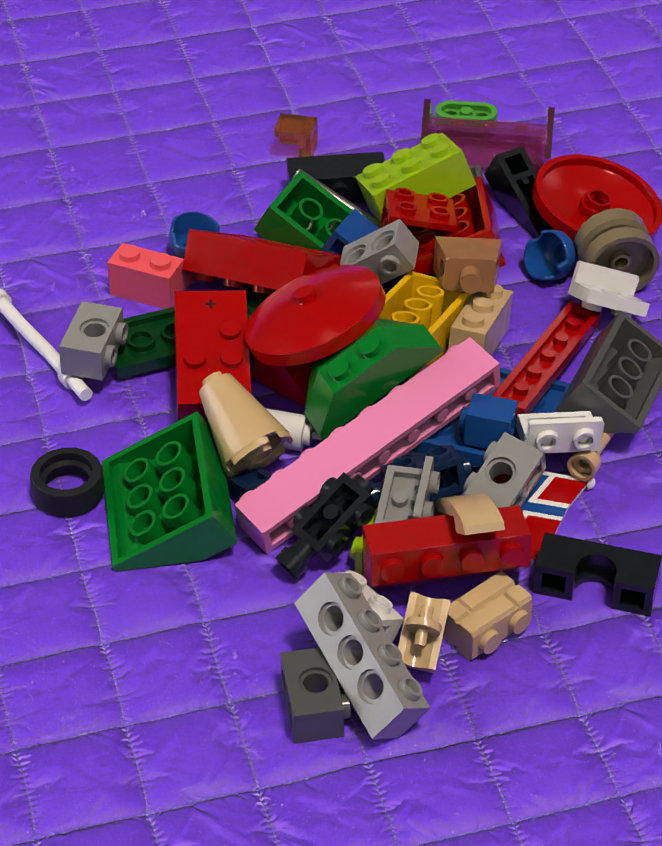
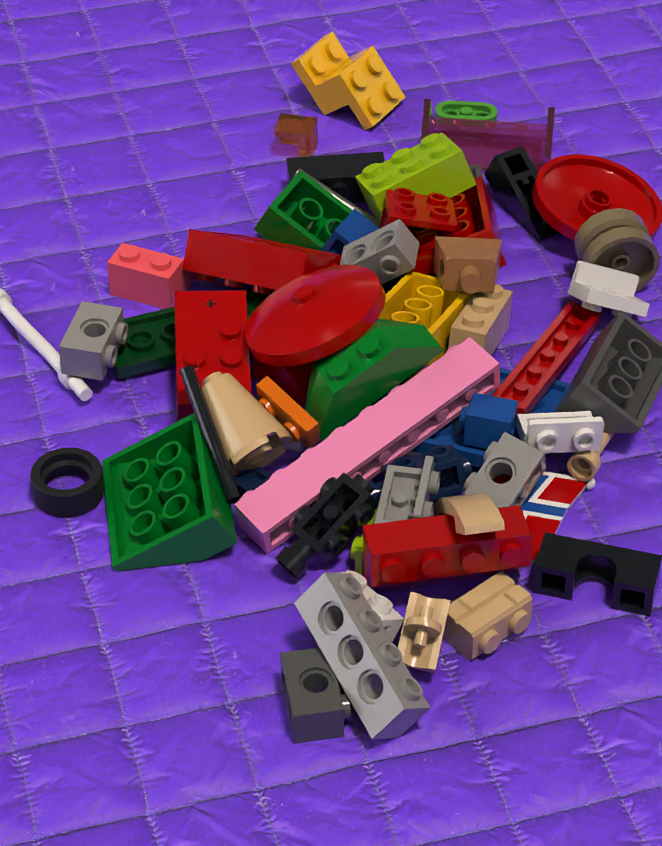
blue hair [169,212,220,259] -> none
blue hair [523,230,576,281] -> none
none -> black bar [180,366,241,504]
none -> orange plate [256,376,320,449]
none -> yellow bracket [291,31,405,130]

